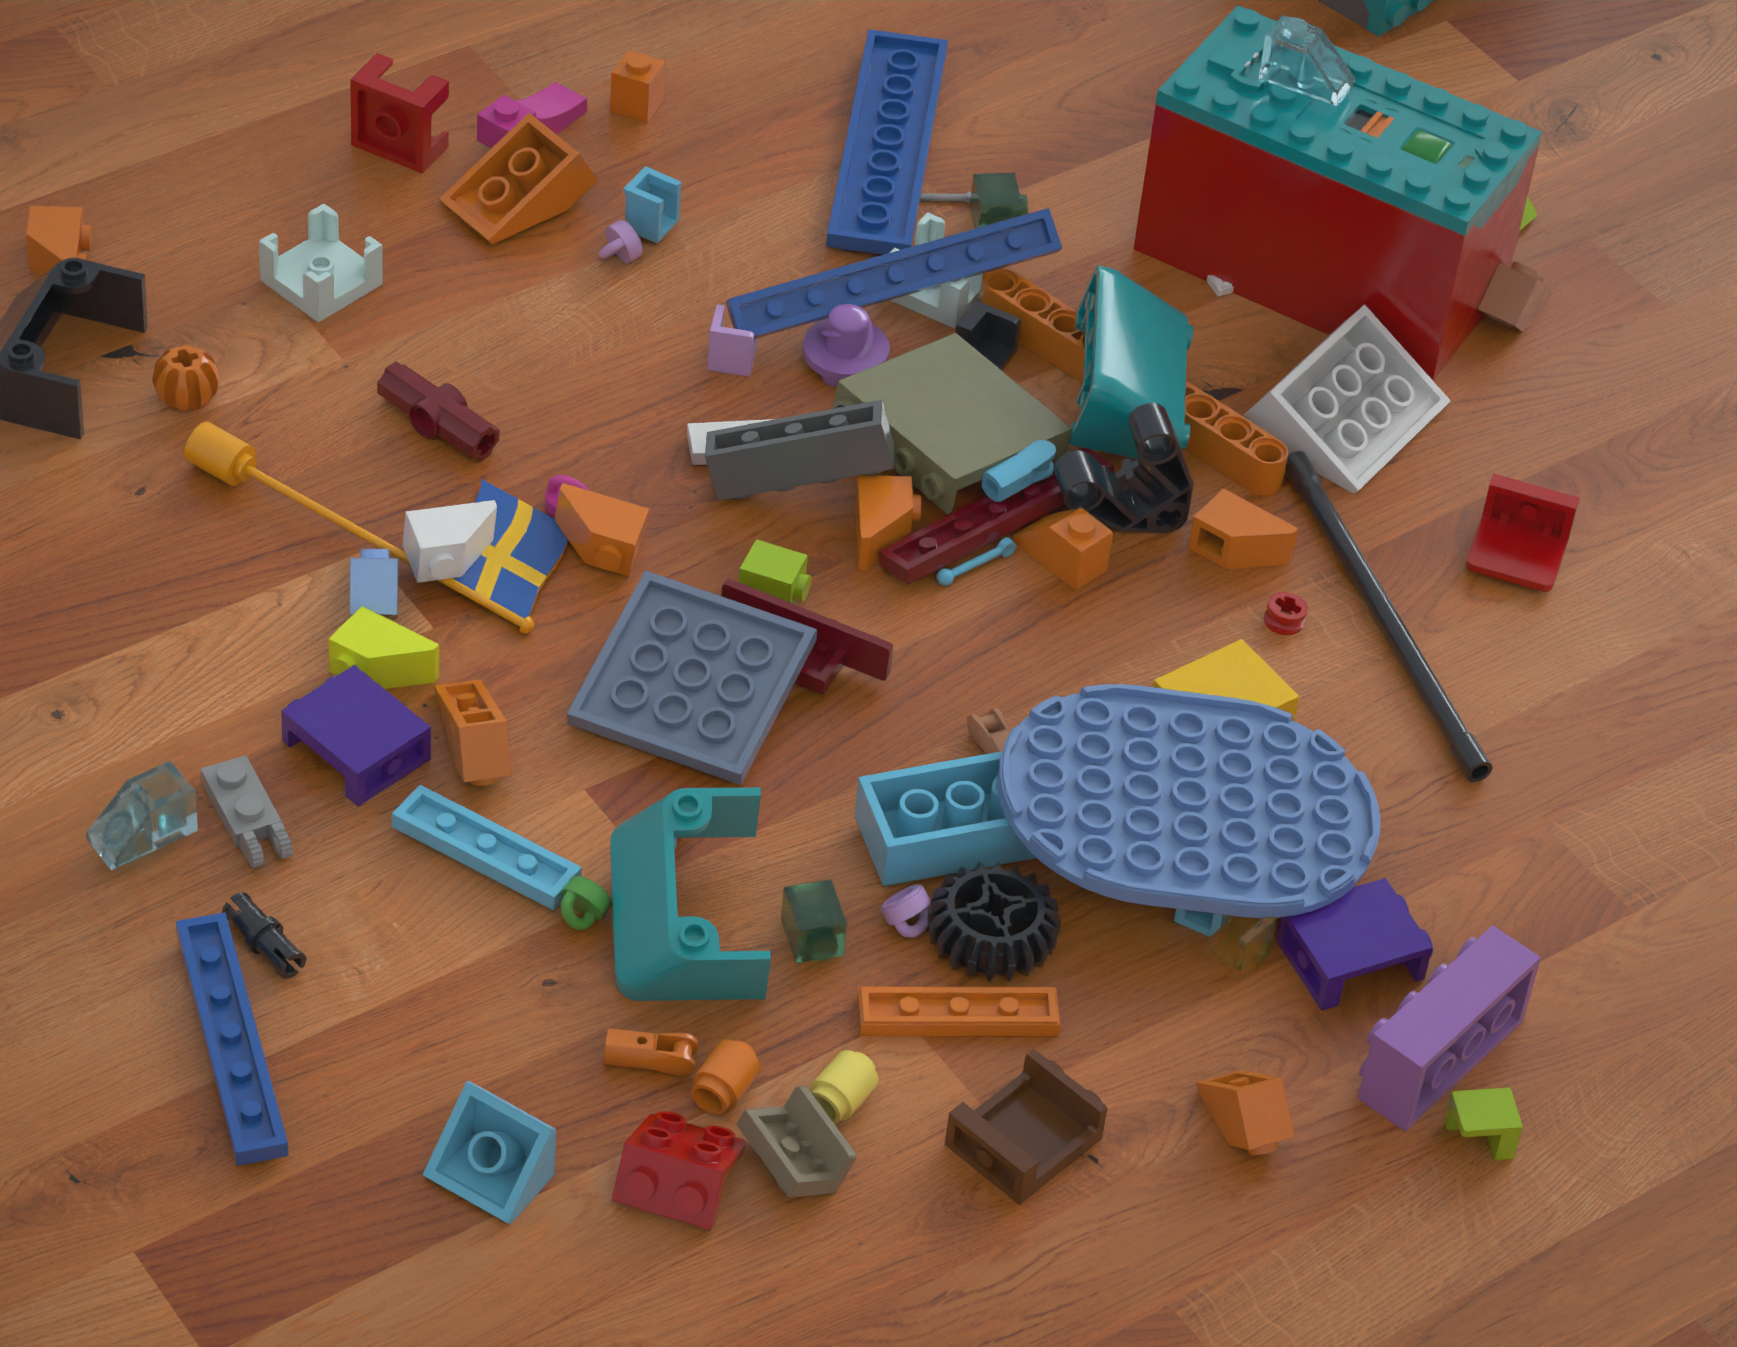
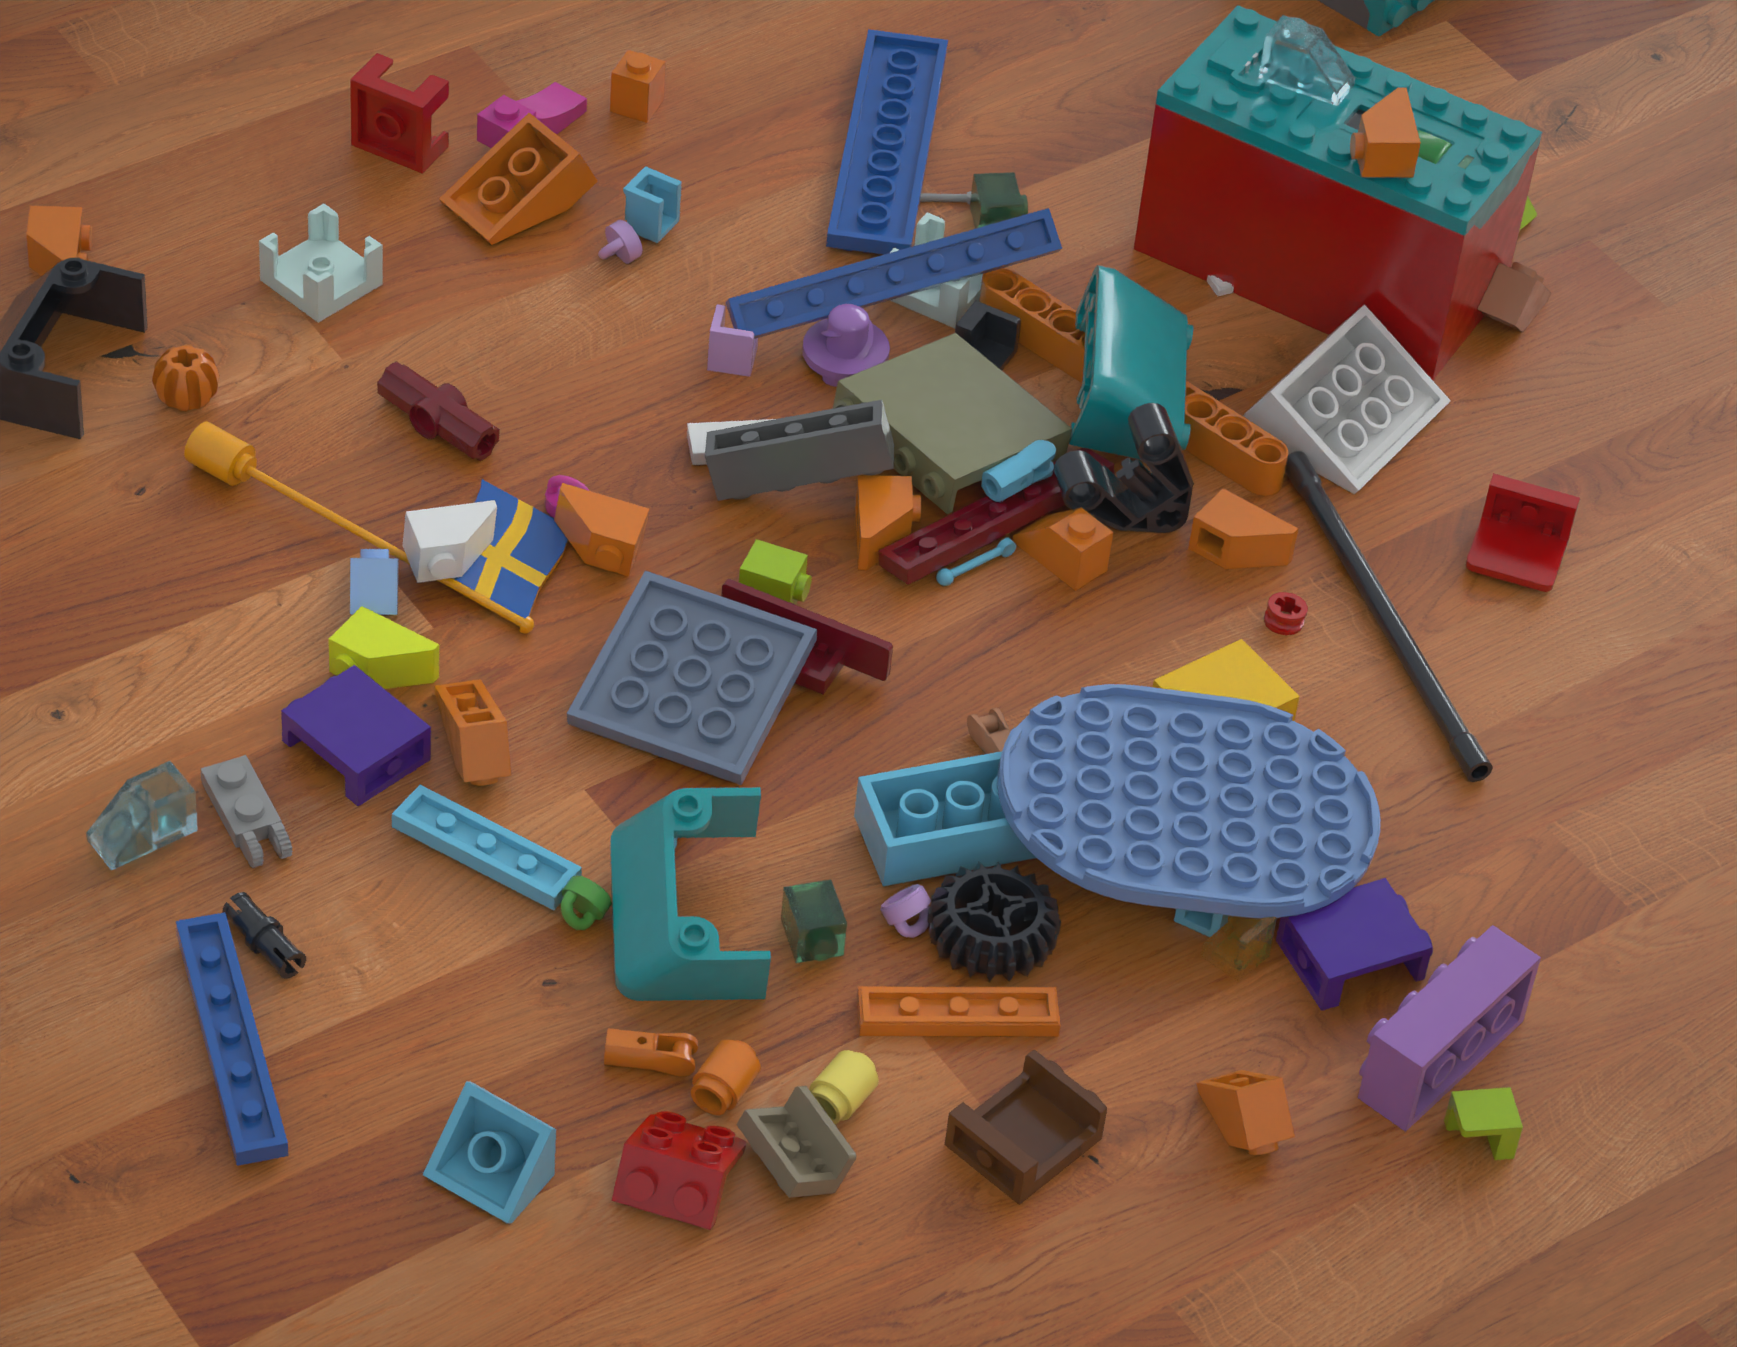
none -> orange slope [1350,88,1421,178]

